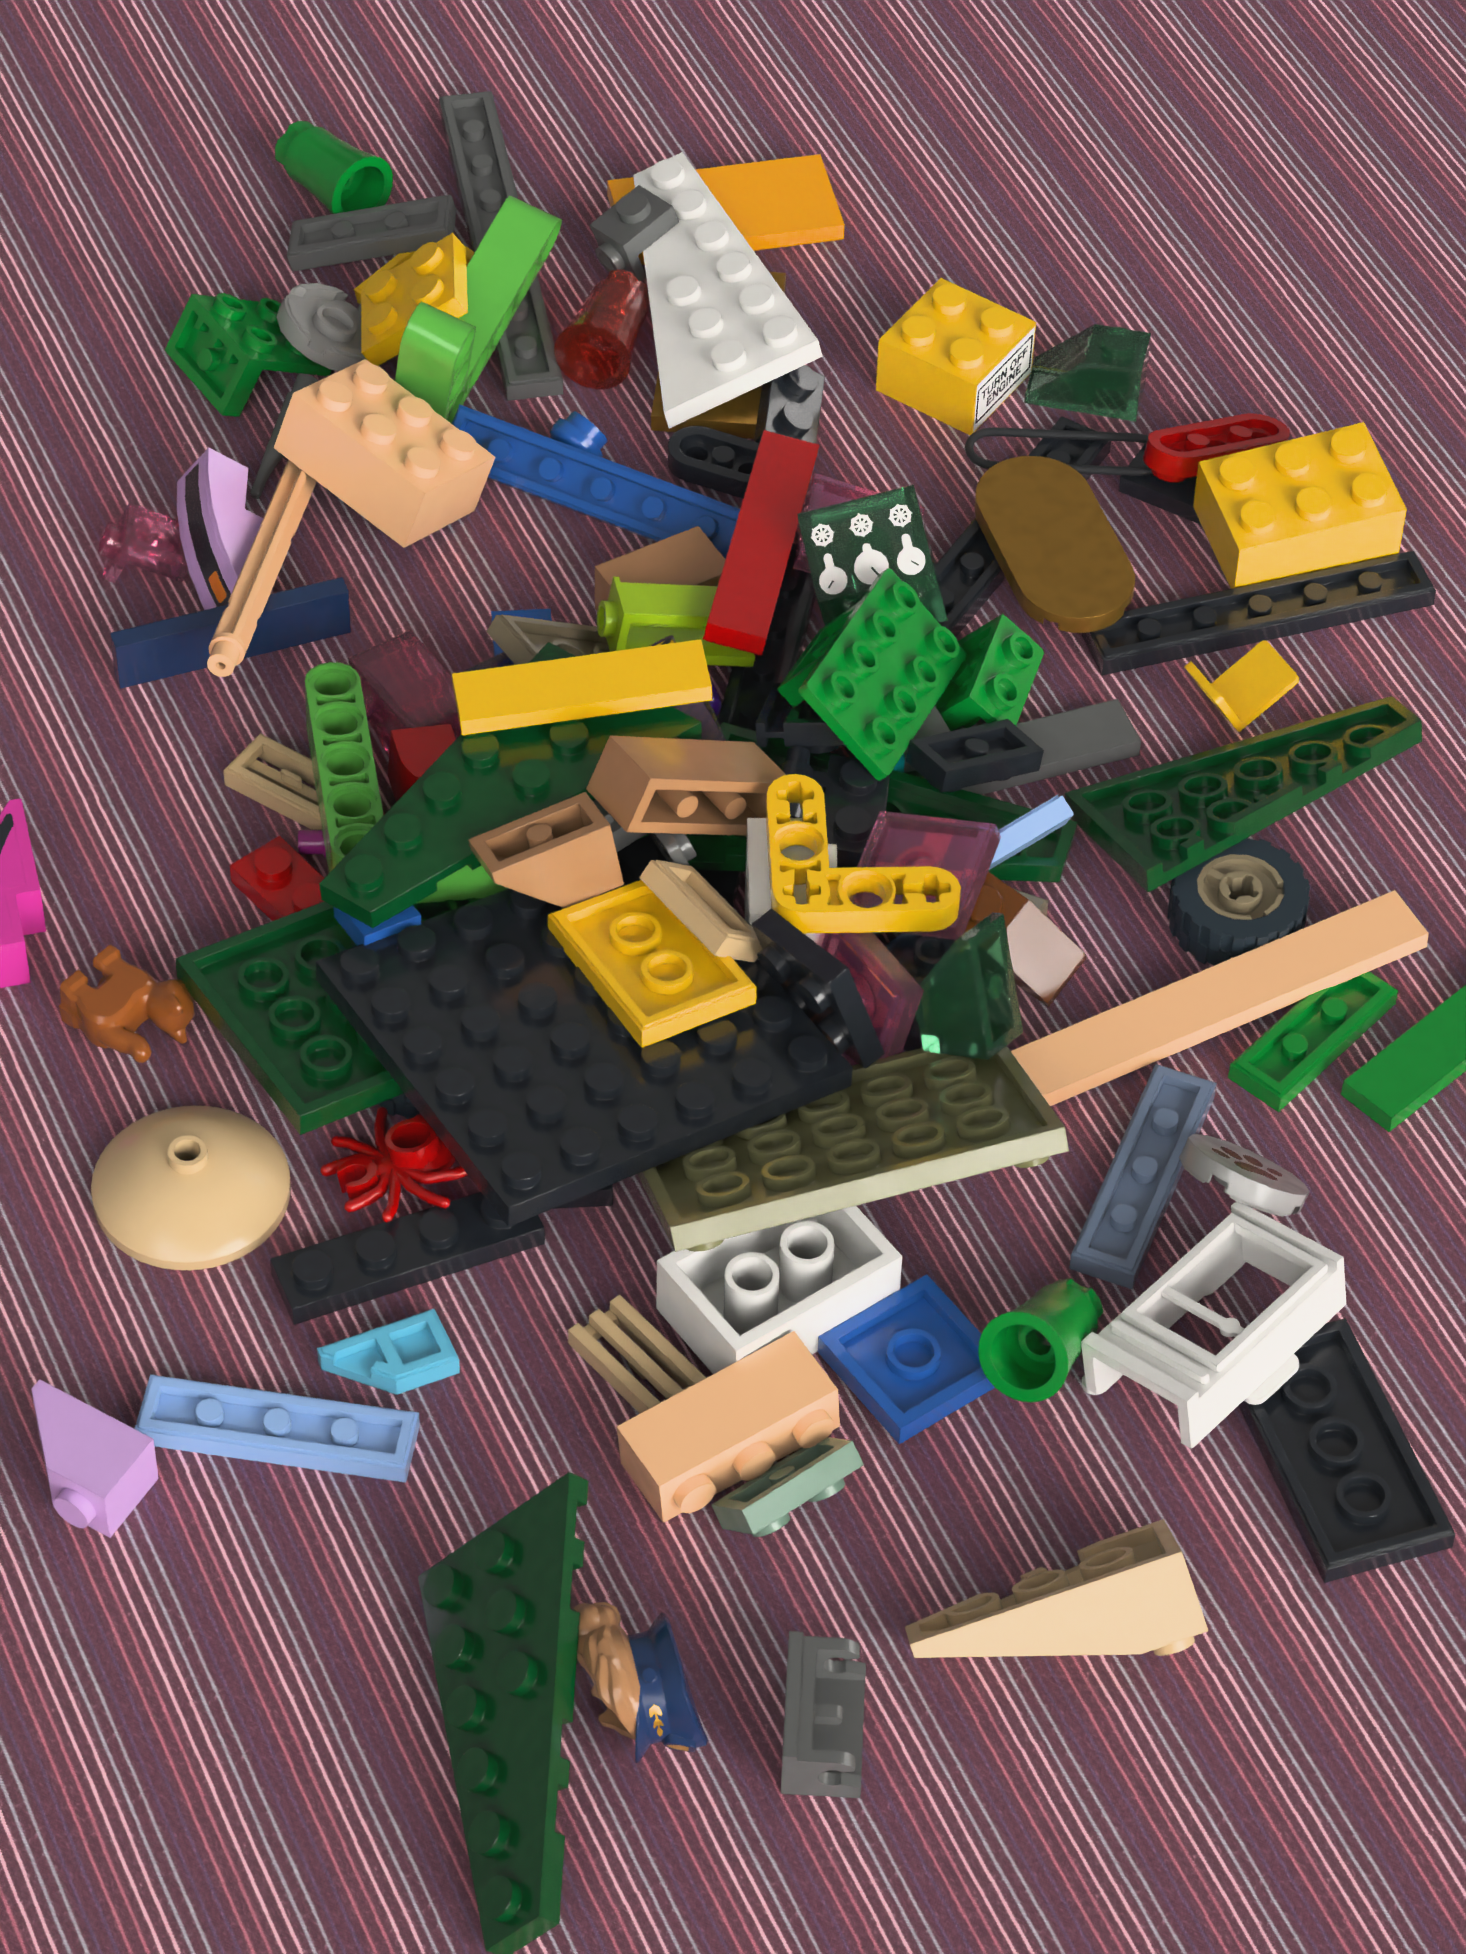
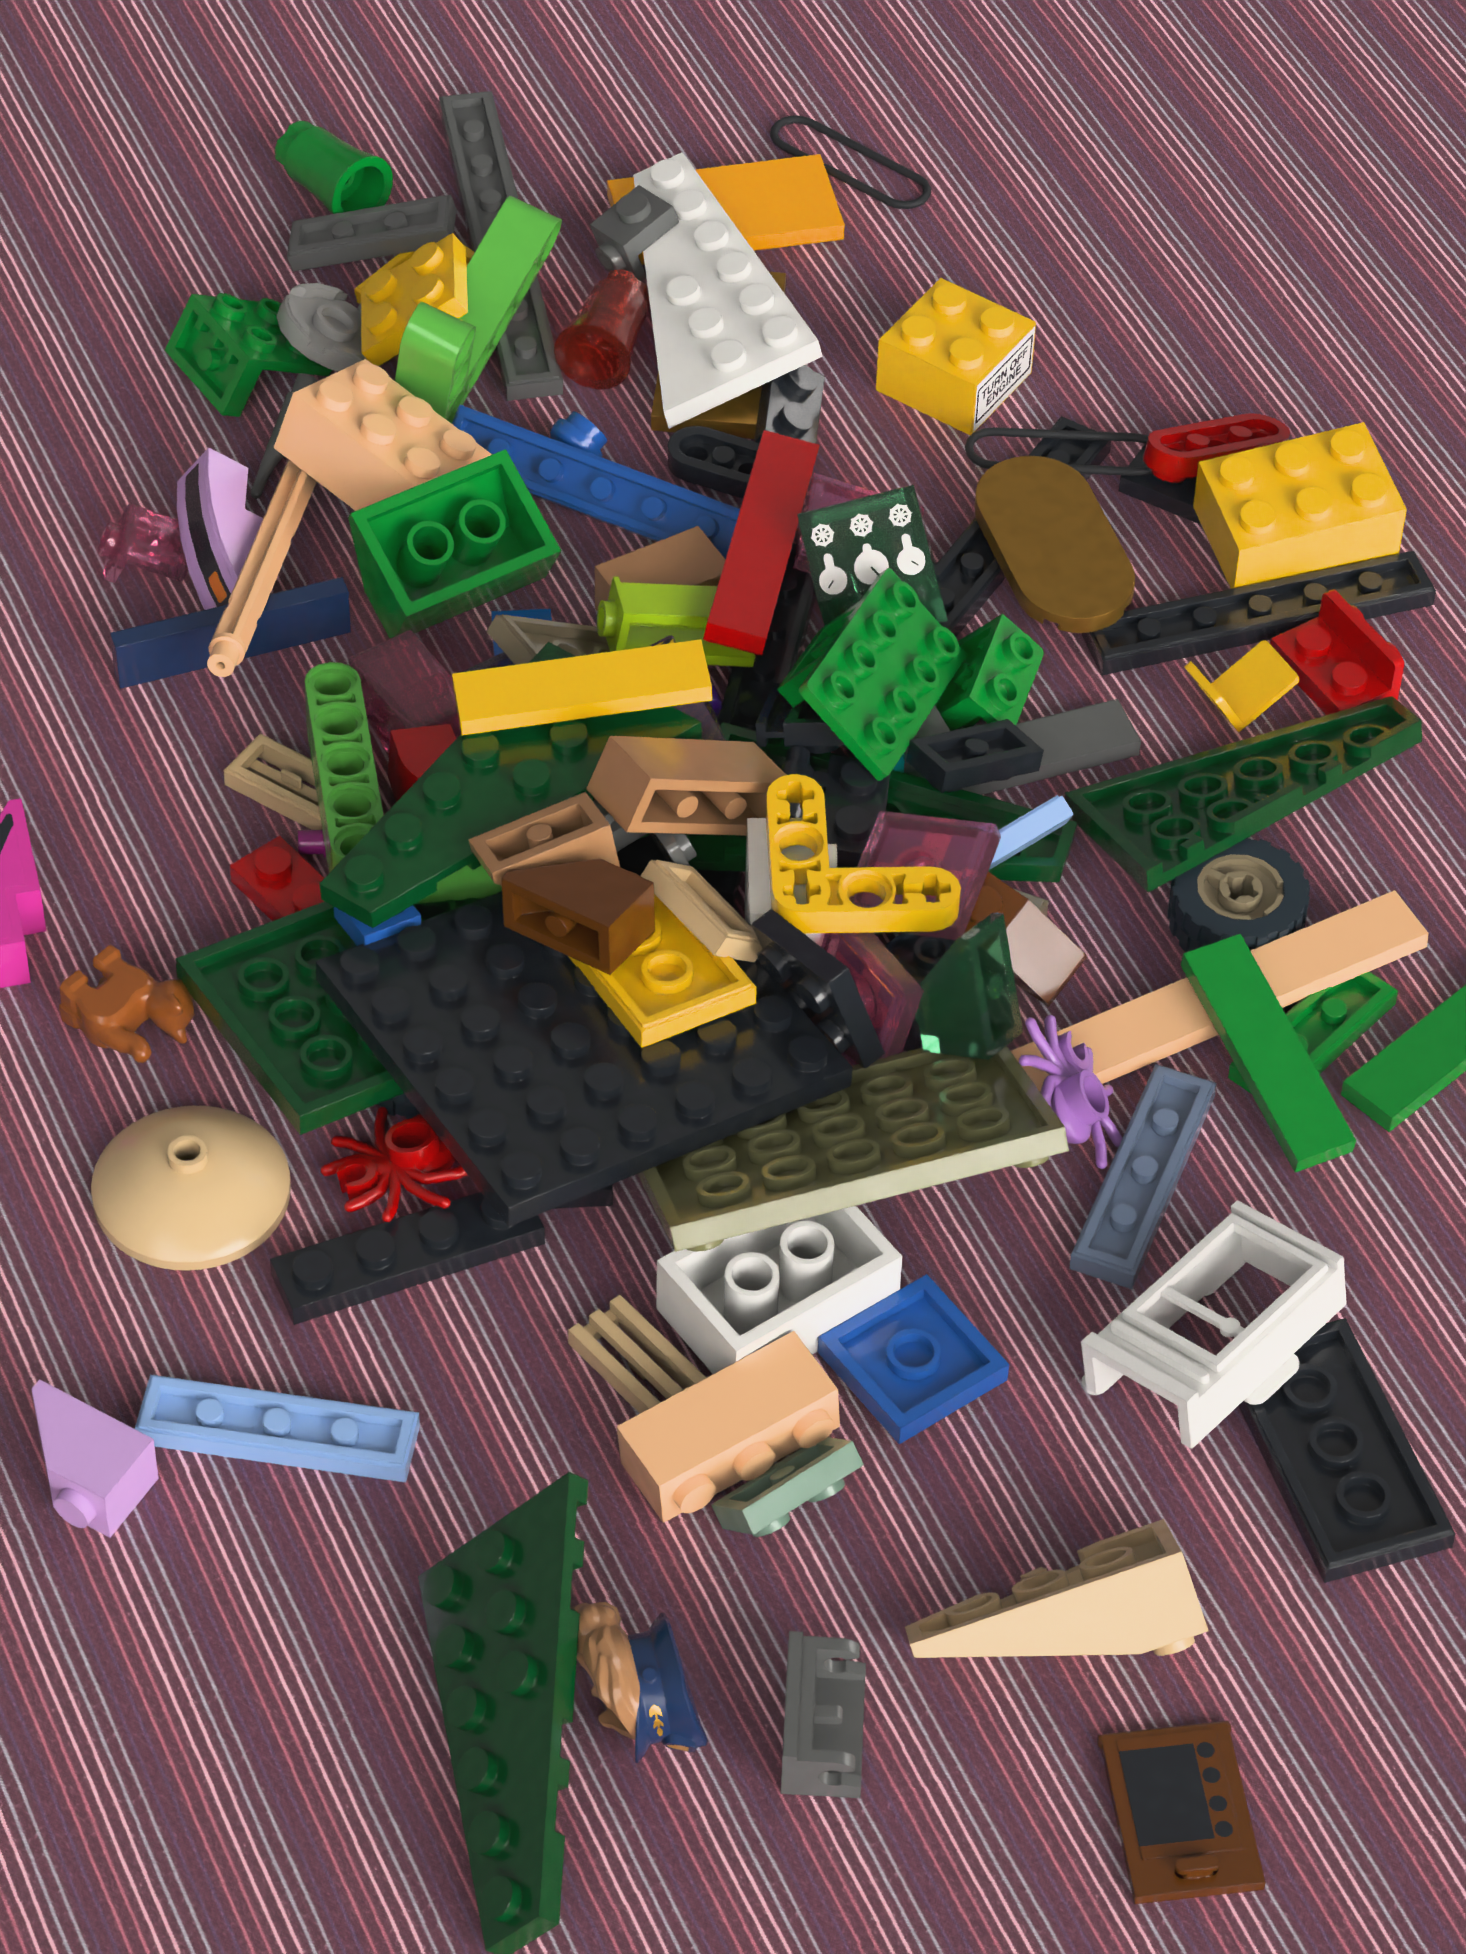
medium azure tile [317,1309,460,1395] -> none
green plant [978,1278,1103,1402] -> none
clear green slope [1024,324,1151,422] -> none
light grey tile [1179,1134,1310,1217] -> none
none -> green slope [348,449,561,643]
none -> reddish brown slope [501,858,655,975]
none -> black piece [770,115,931,209]
none -> medium lavender animal [1019,1015,1122,1169]
none -> reddish brown container [1097,1721,1266,1905]
none -> green tile [1181,933,1357,1173]
none -> red bracket [1270,589,1405,715]

